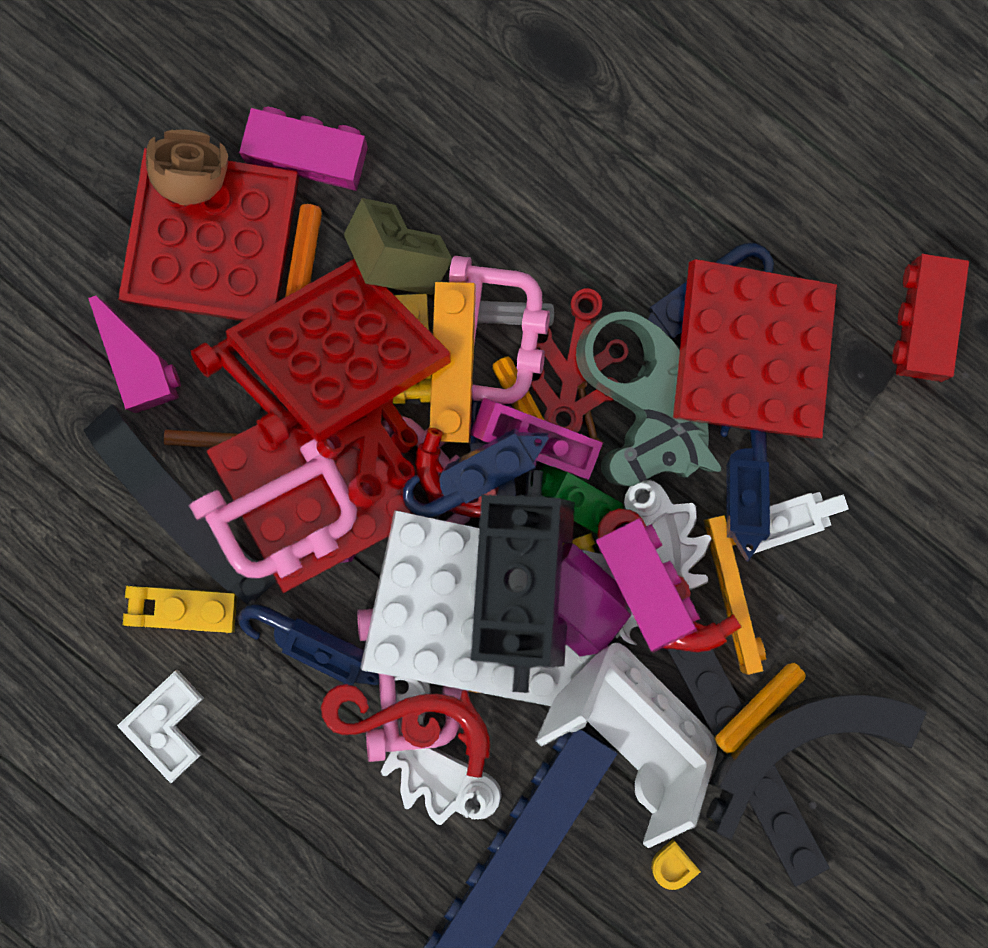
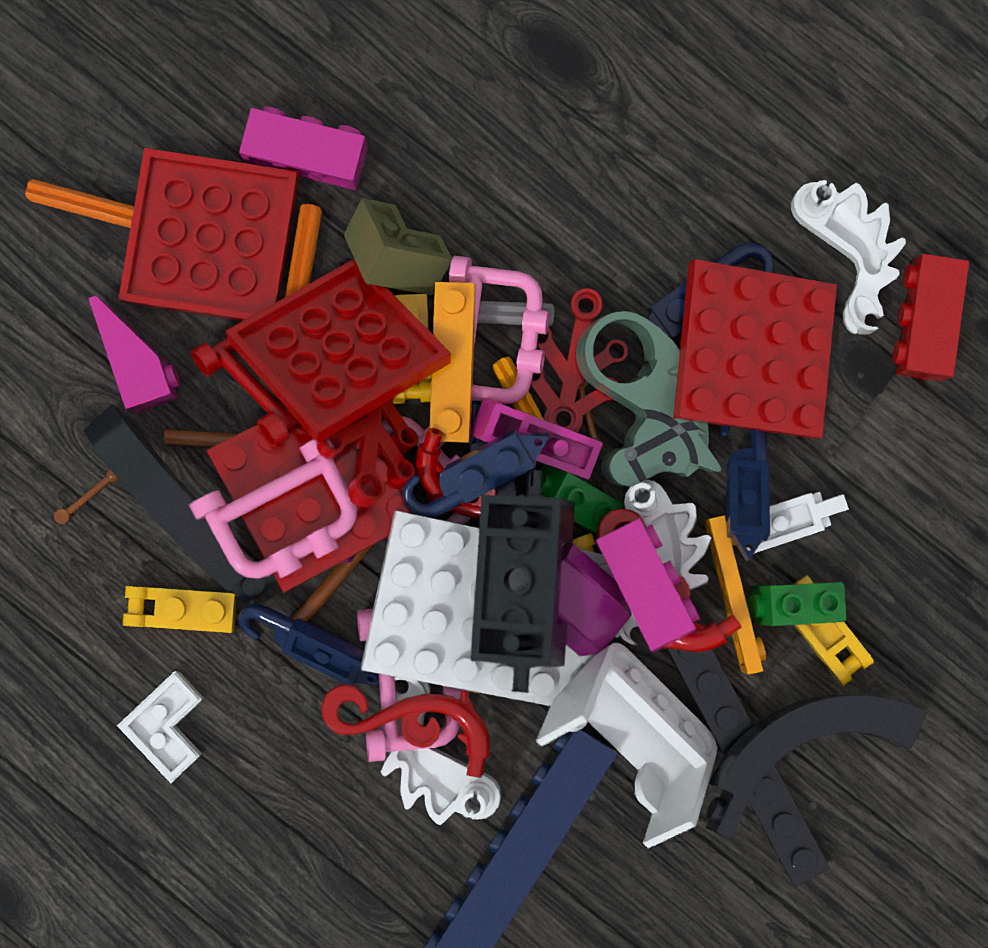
medium nougat cylinder [146,130,228,205] -> none
yellow tile [651,839,700,890] -> none
light orange axle [715,663,806,753] -> none
none -> orange axle [25,179,134,228]
none -> dark orange hinge [54,468,119,524]
none -> dark orange bar [291,545,374,623]
none -> green bracket [748,582,846,626]
none -> white animal [791,180,906,335]
none -> yellow plate [792,575,874,687]

